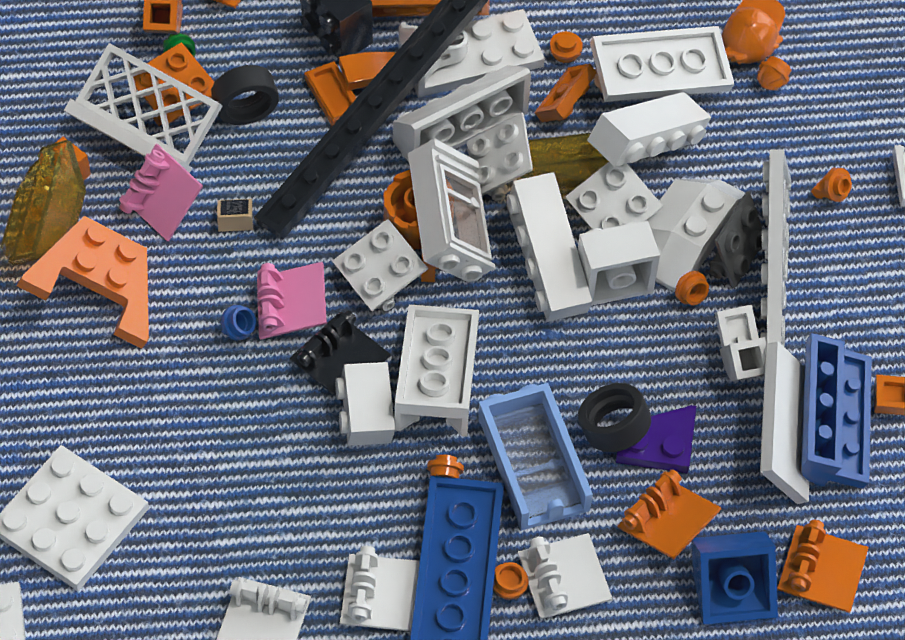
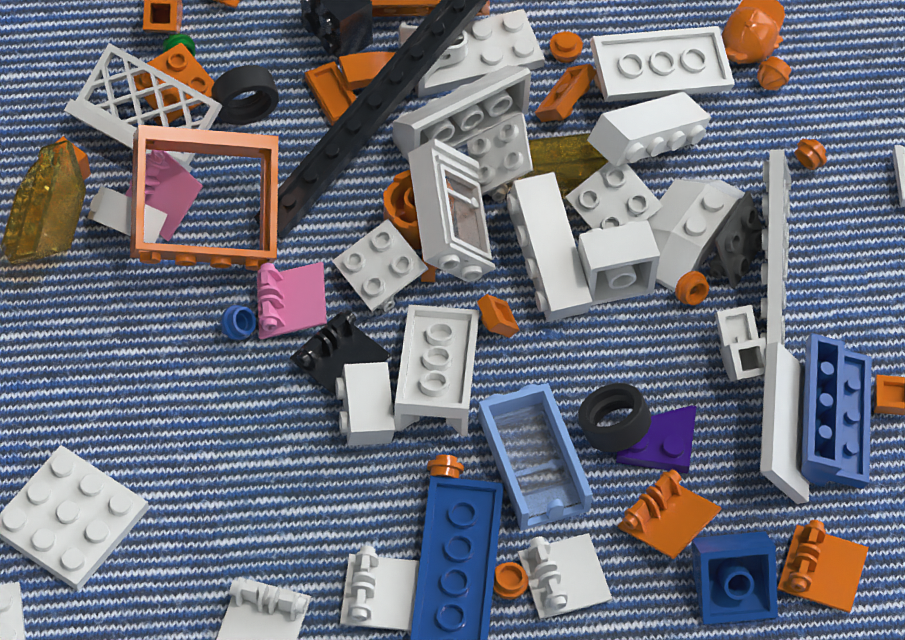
orange wing [17,216,149,349] -> none
tan slope [217,199,253,232] -> none
orange plate [811,167,852,202] -> none
none -> white brick [87,186,168,243]
none -> orange window [130,125,279,271]
none -> orange plate [477,294,520,338]
none -> orange plate [795,138,827,170]

